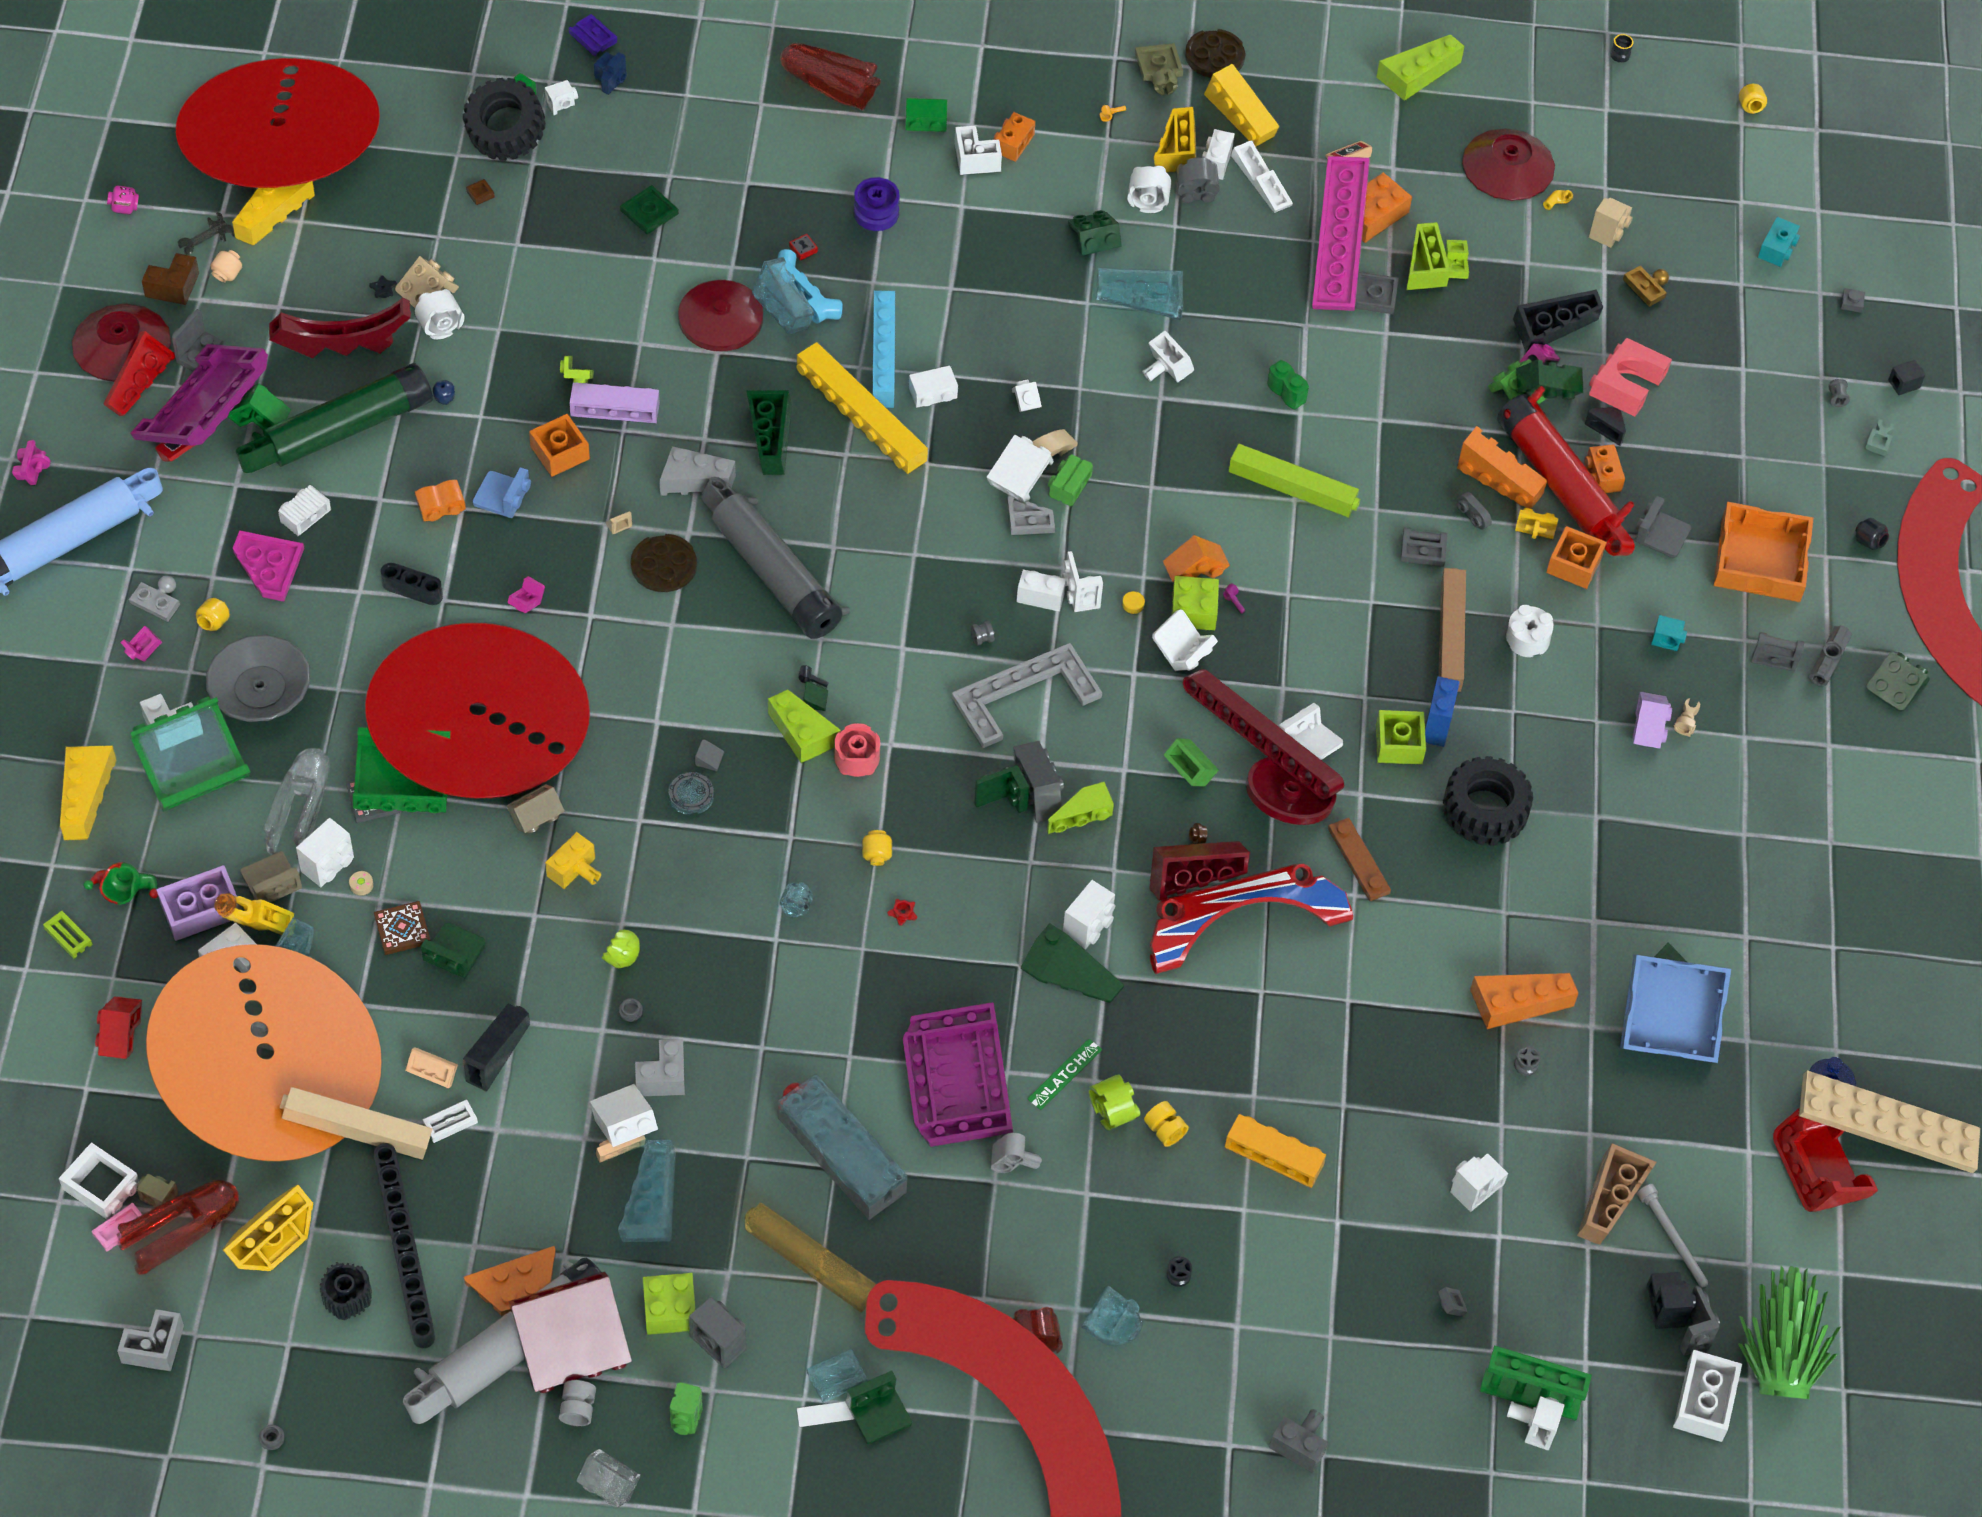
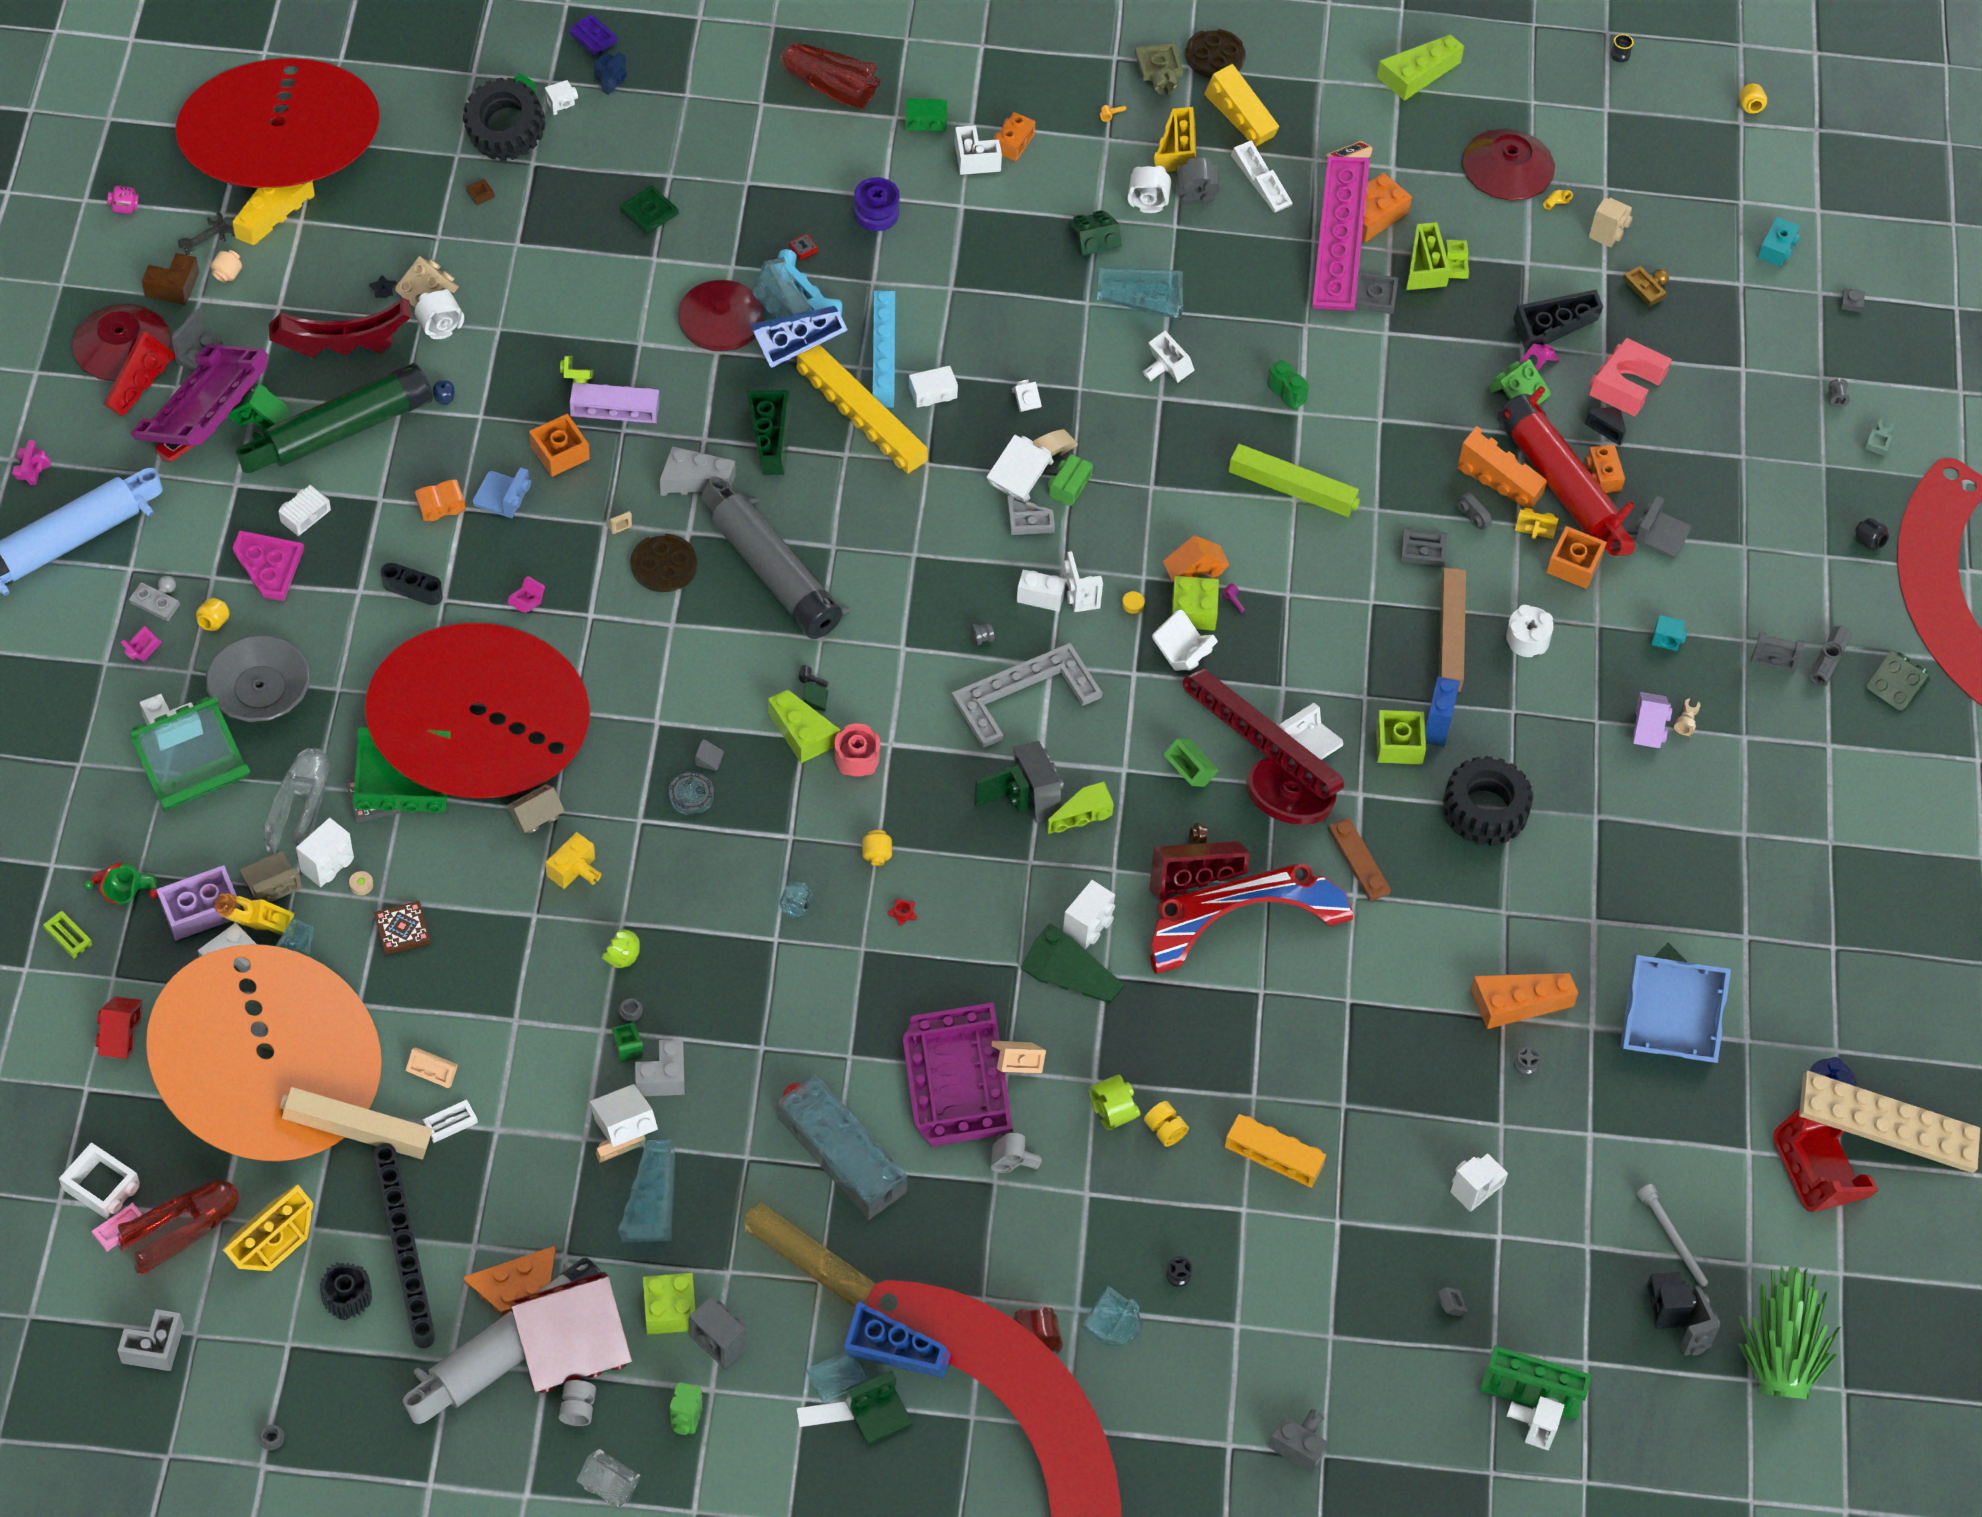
yellow wedge [60,746,117,840] -> none
olive brick [137,1174,178,1212] -> none
dark green bracket [421,923,486,979] -> none
black slope [463,1003,530,1092] -> none
green sticker [1028,1039,1102,1110] -> none
white brick [1202,129,1234,180] -> none
dark green wedge [1516,360,1583,400] -> none
medium nougat wedge [1577,1143,1657,1245] -> none
white brick [1673,1350,1742,1442] -> none
orange tile [1713,502,1814,602] -> none
black brick [1888,360,1925,396] -> none
none -> green slope [611,1022,643,1062]
none -> blue wedge [750,306,847,368]
none -> blue wedge [844,1301,951,1379]
none -> light nougat panel [991,1041,1046,1073]

